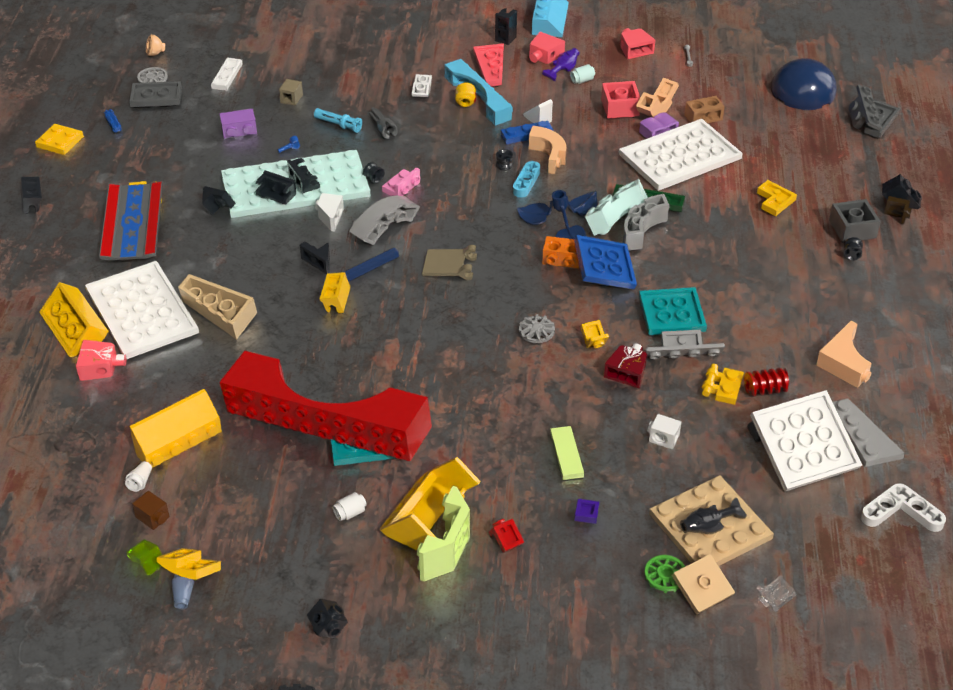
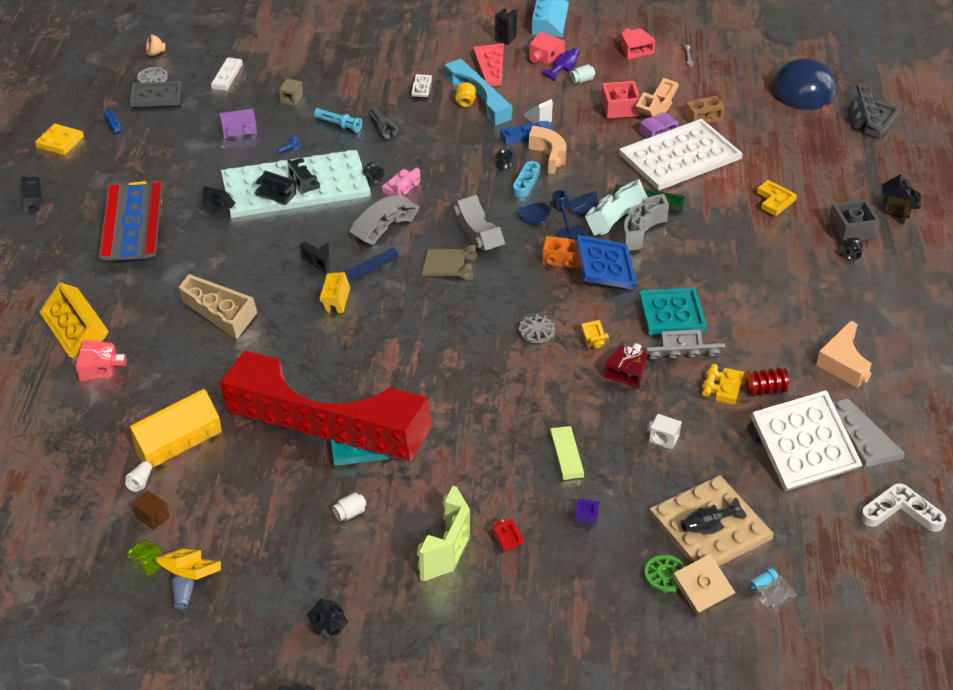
white plate [85,261,199,359] -> none
white slope [315,193,344,232] -> none
yellow windscreen [380,457,481,550] -> none
none -> light grey brick [452,195,505,250]
none -> medium azure pin [748,568,779,594]

